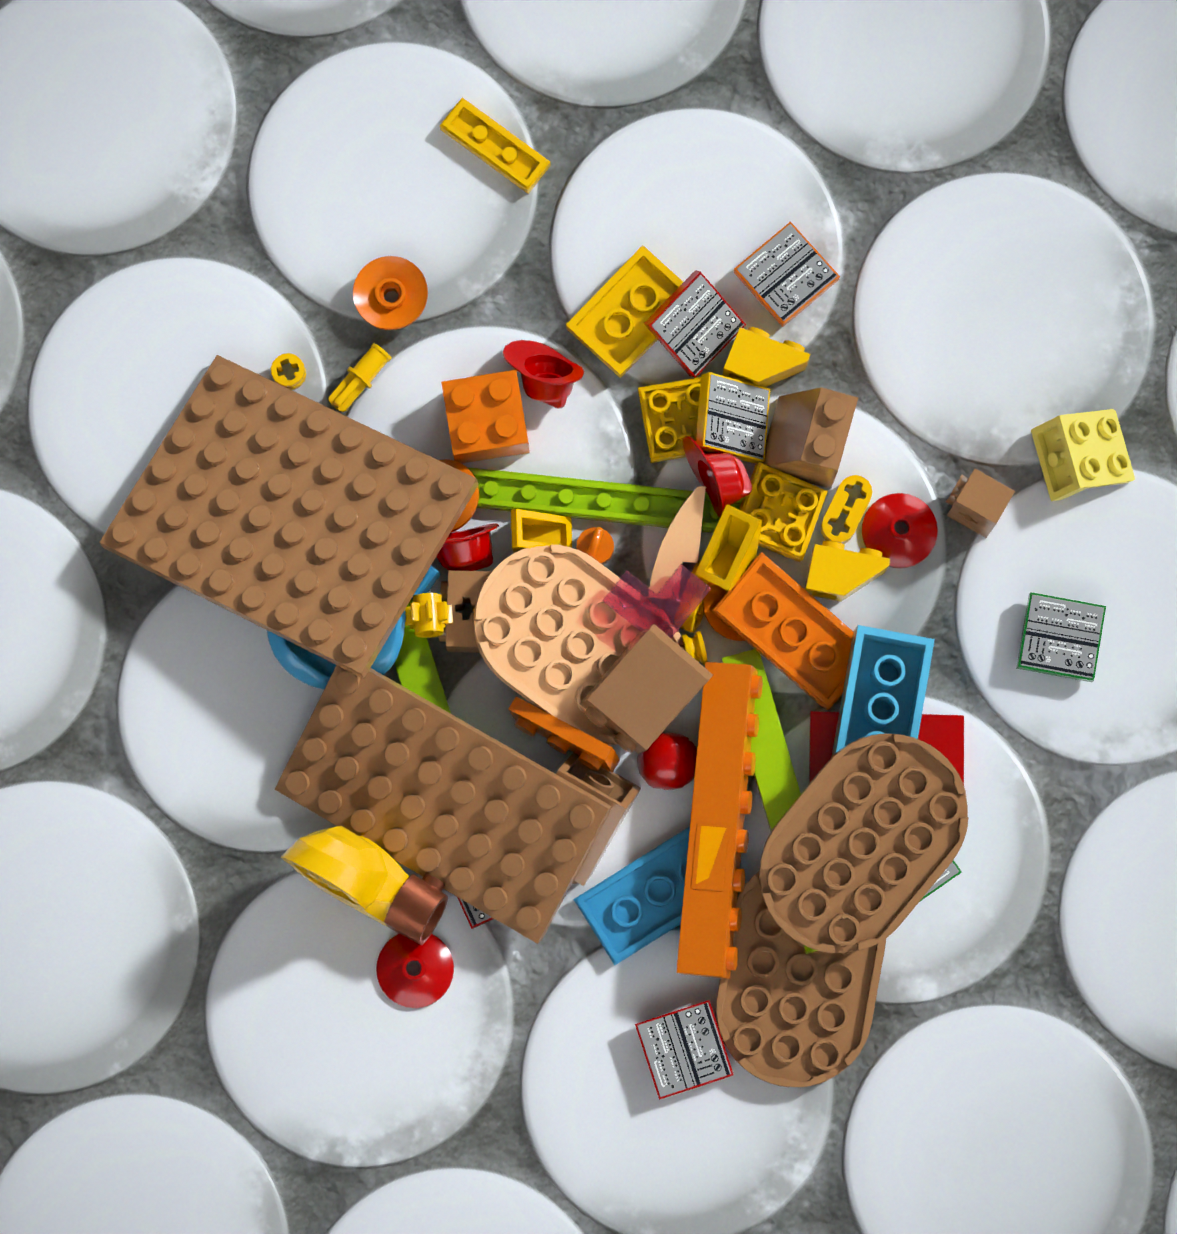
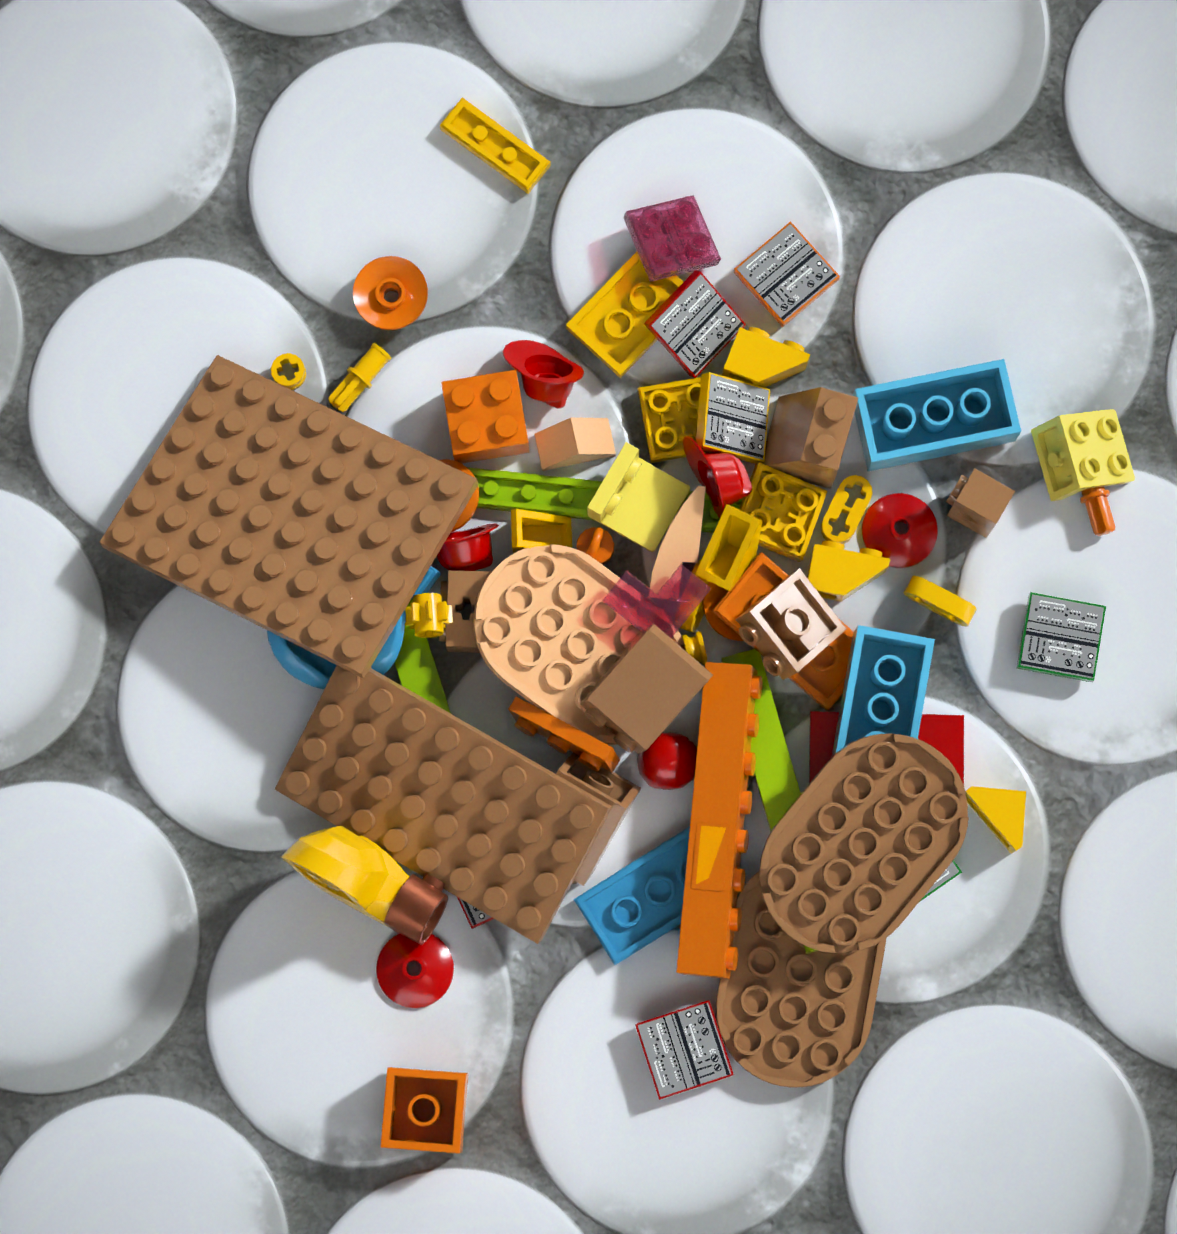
none -> orange brick [381,1067,468,1154]
none -> light nougat slope [535,417,616,471]
none -> light yellow bracket [587,442,690,552]
none -> clear pink tile [623,195,721,282]
none -> plate [736,568,846,680]
none -> medium azure brick [853,359,1021,472]
none -> yellow beam [903,575,977,627]
none -> yellow slope [966,786,1026,854]
none -> orange axle [1080,486,1115,536]

